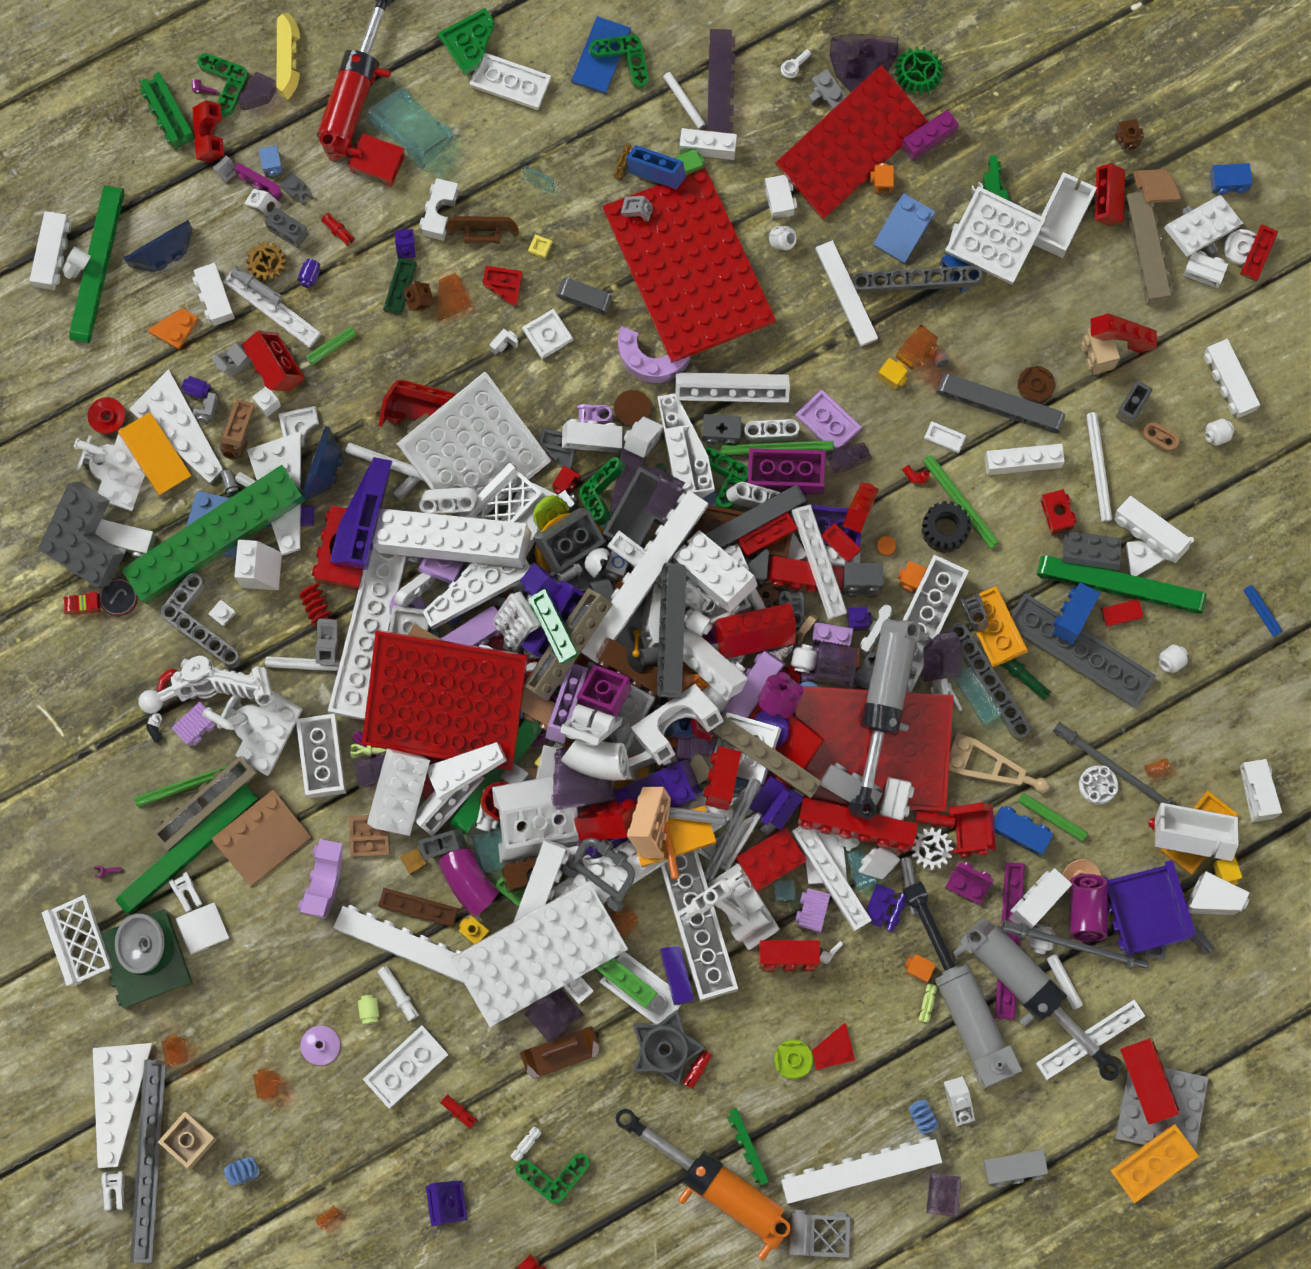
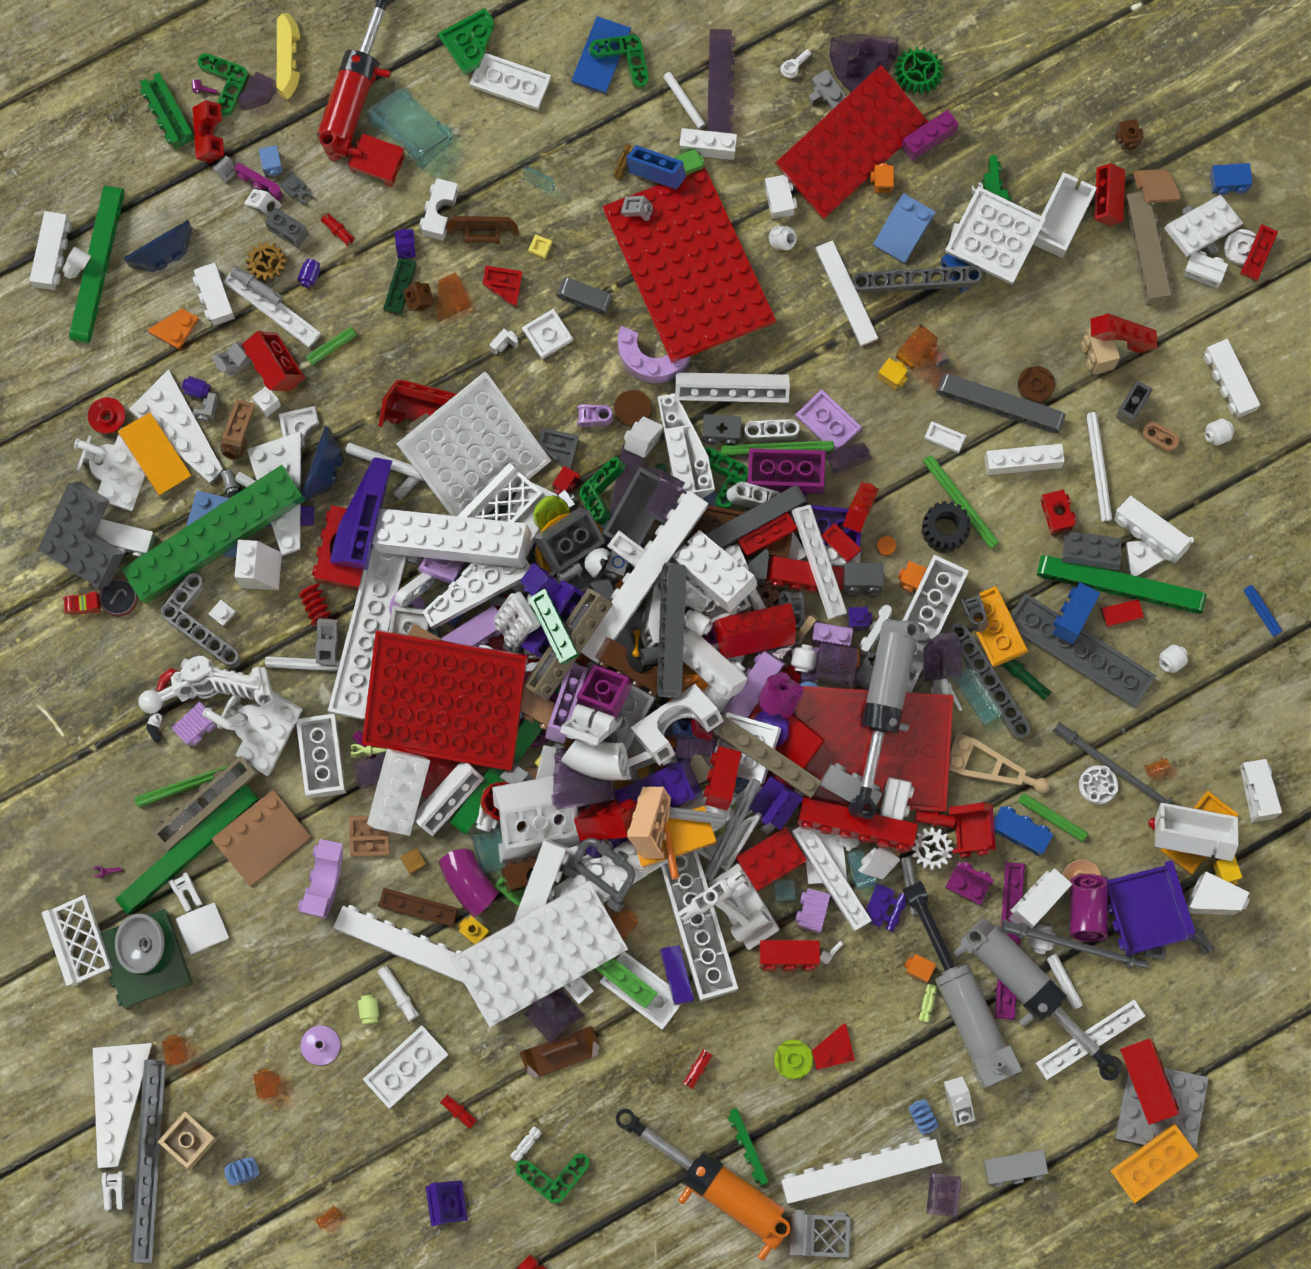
dark grey brick [418,828,467,859] -> none
white beam [420,487,477,514] -> none
white wing [427,742,507,800] -> none
white brick [562,419,622,453] -> none
dark grey plate [633,1010,705,1085] -> none
red arm [902,465,930,484] -> none

